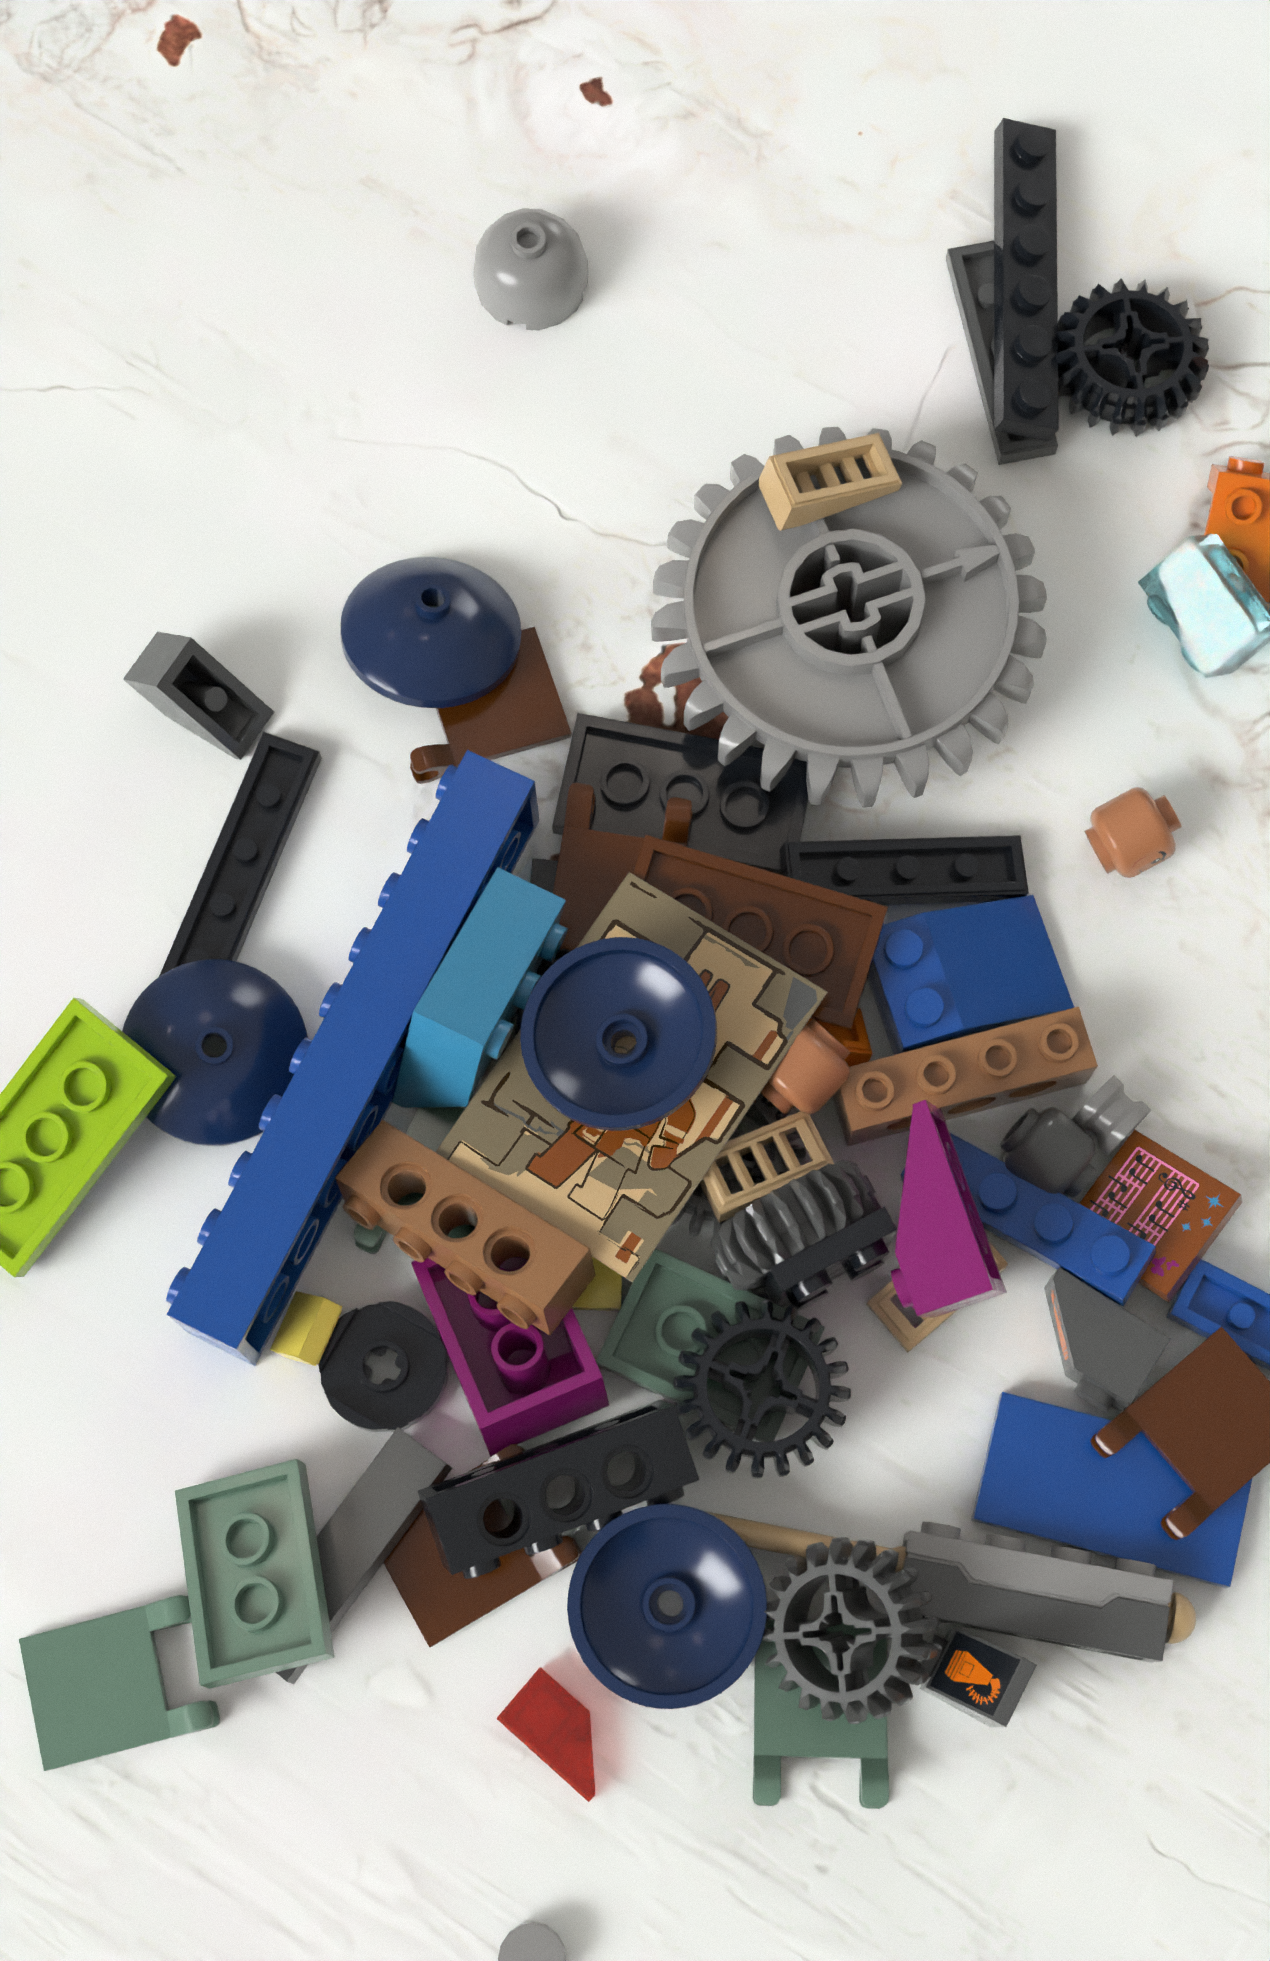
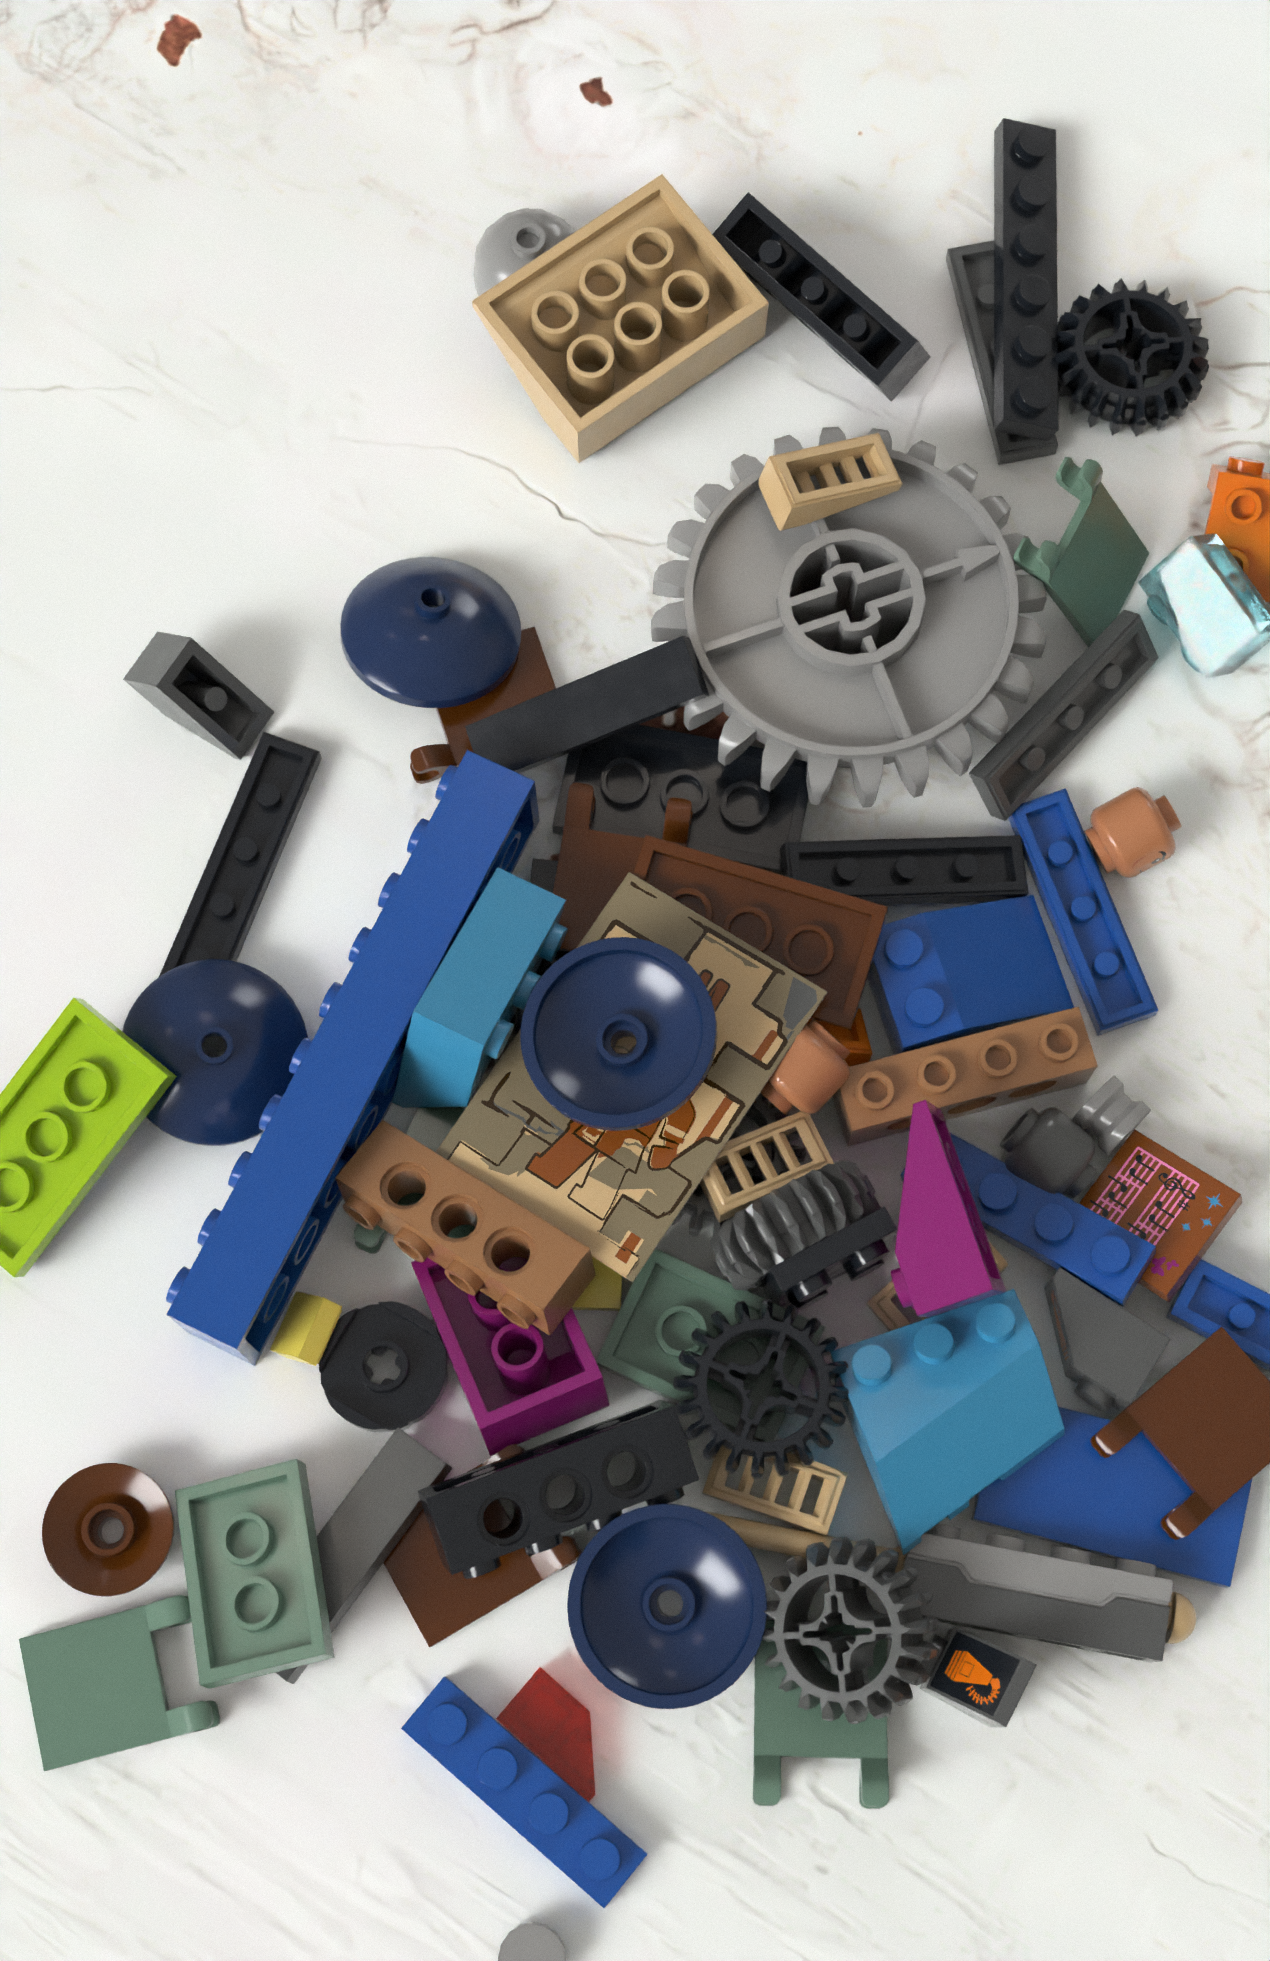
none -> reddish brown dish [42,1463,174,1597]
none -> blue plate [401,1676,648,1908]
none -> black tile [465,636,710,773]
none -> tan slope [472,174,769,463]
none -> tan slope [702,1440,848,1536]
none -> black brick [712,192,931,402]
none -> dark azure wedge [831,1289,1065,1555]
none -> dark grey tile [969,610,1159,821]
none -> blue tile [1008,788,1159,1036]
none -> sand green flag [1013,457,1149,647]

